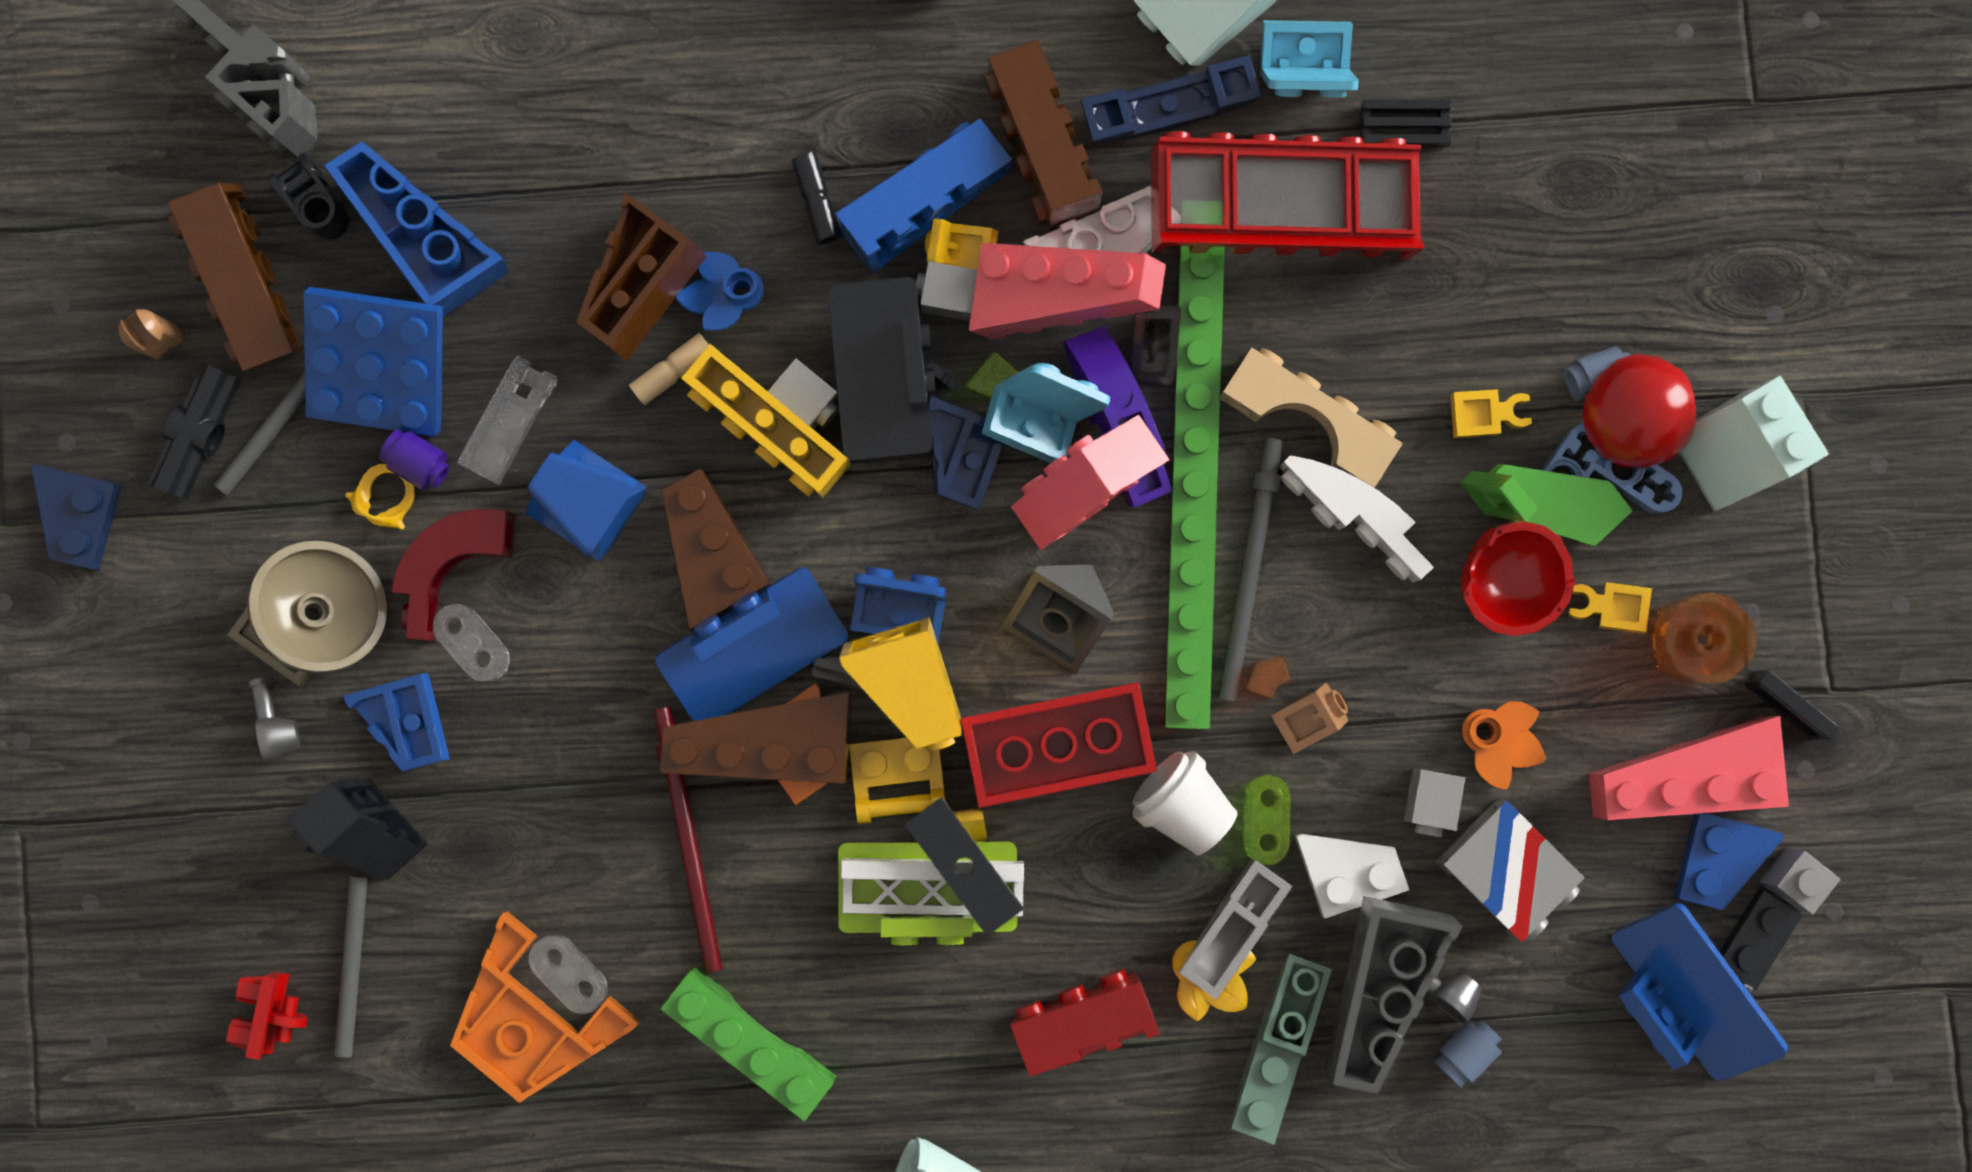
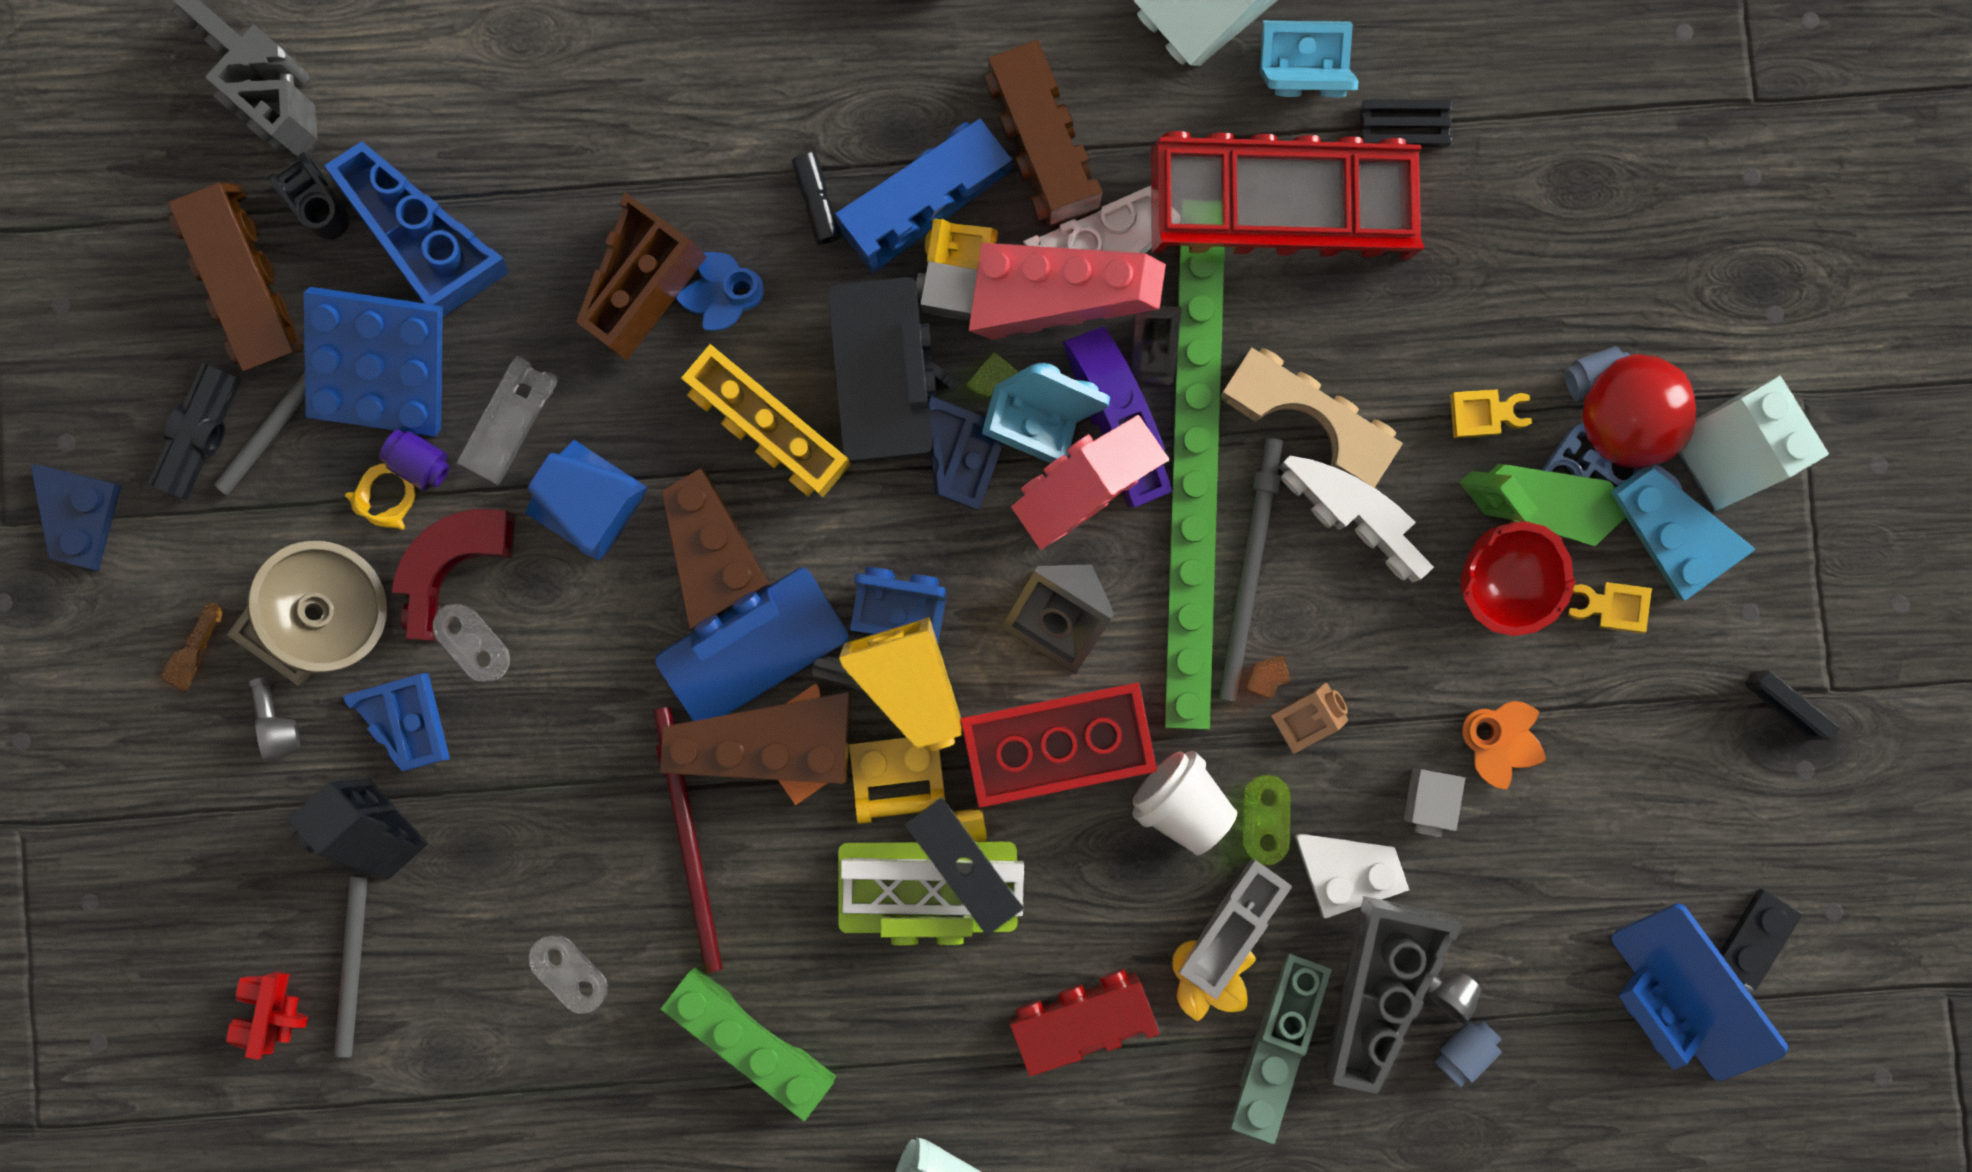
medium nougat piece [118,309,184,360] -> none
orange wing [450,911,641,1103] -> none
tan piece [629,333,709,406] -> none
light grey brick [768,358,839,430] -> none
dark blue slope [1080,55,1262,143] -> none
panel [1435,799,1585,942] -> none
coral wedge [1589,716,1789,820] -> none
clear orange brick [1650,593,1757,684] -> none
blue wing [1674,813,1784,910] -> none
light grey brick [1758,847,1841,915] -> none
none -> clear orange piece [161,603,222,693]
none -> dark azure wing [1610,467,1756,601]

